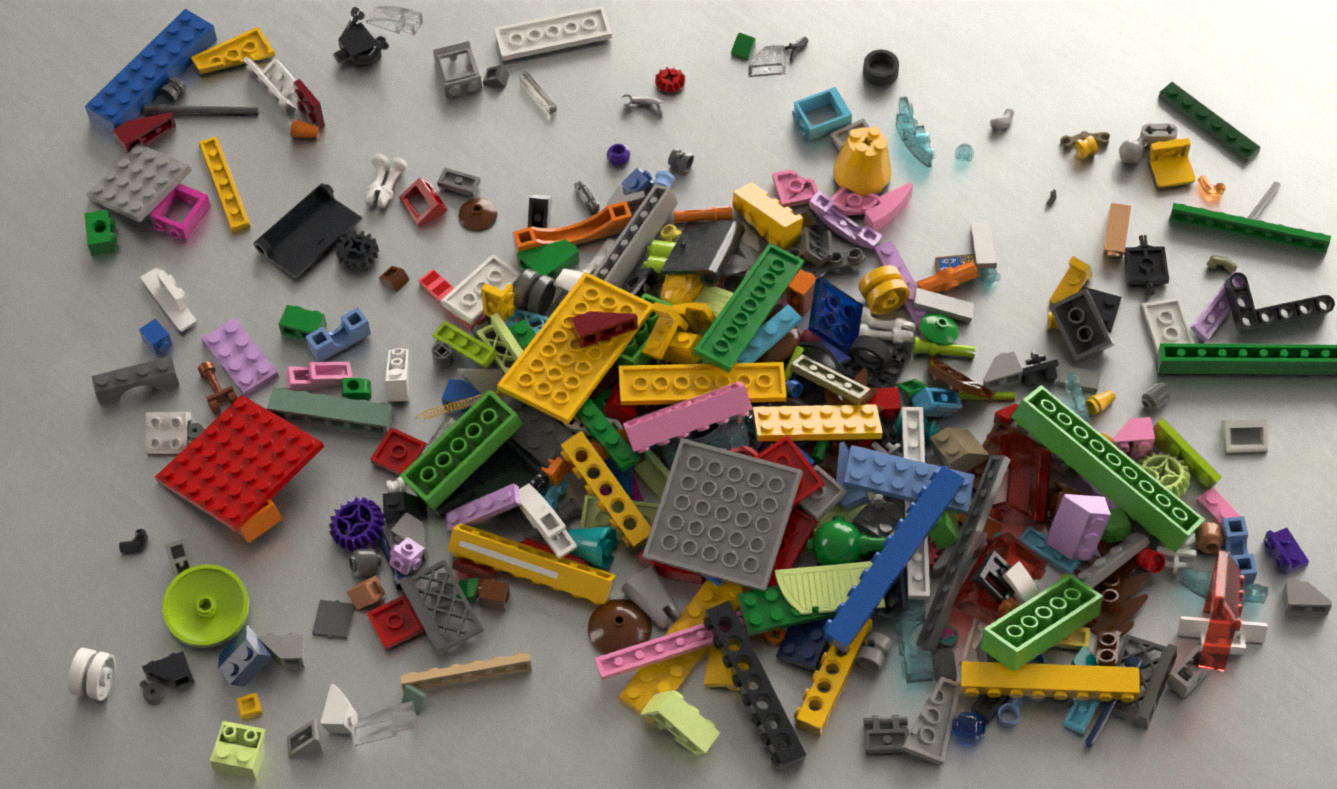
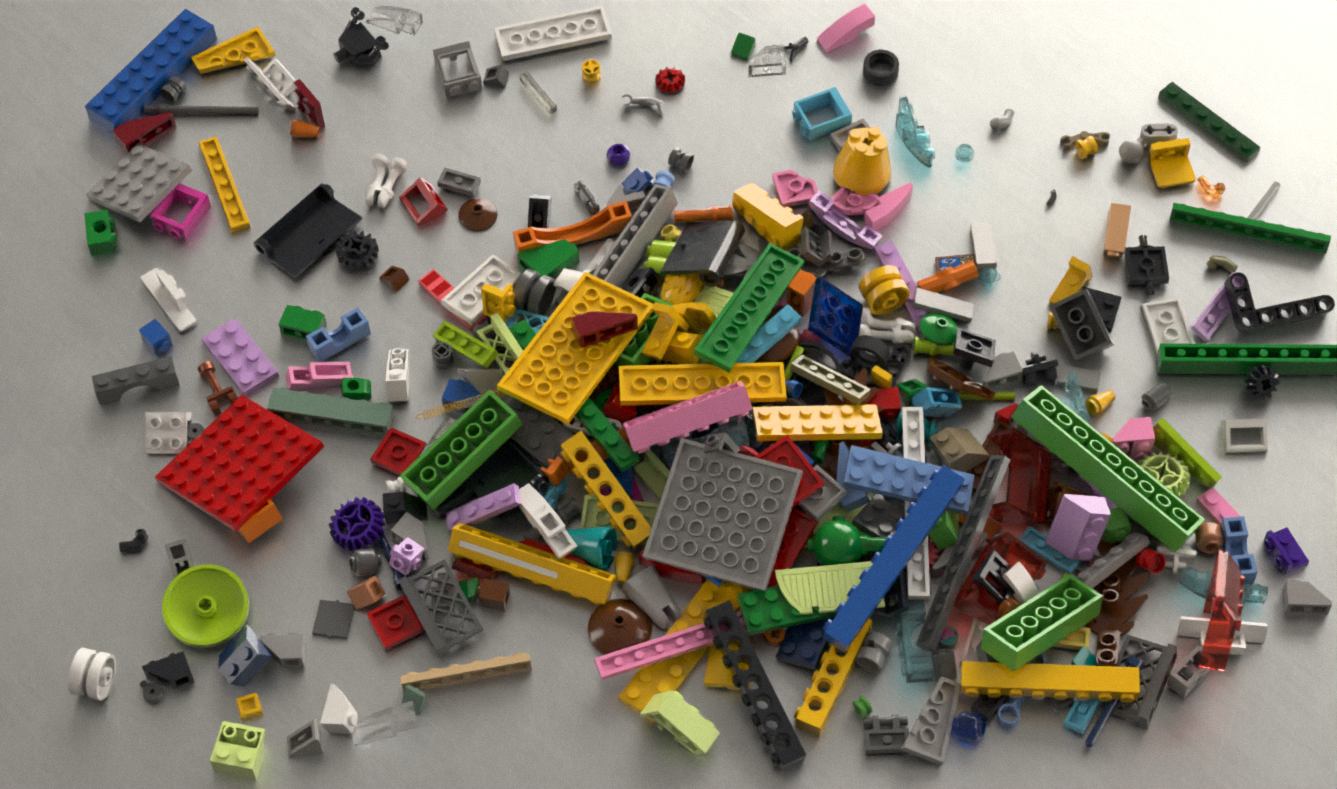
none -> yellow wheel [582,59,601,83]
none -> yellow cone [614,552,635,584]
none -> dark grey bracket [703,432,739,454]
none -> bright pink slope [817,4,875,53]
none -> bright green bush [852,696,873,718]
none -> yellow tile [870,365,892,388]
none -> black tile [953,327,996,371]
none -> black gear [1243,364,1280,400]

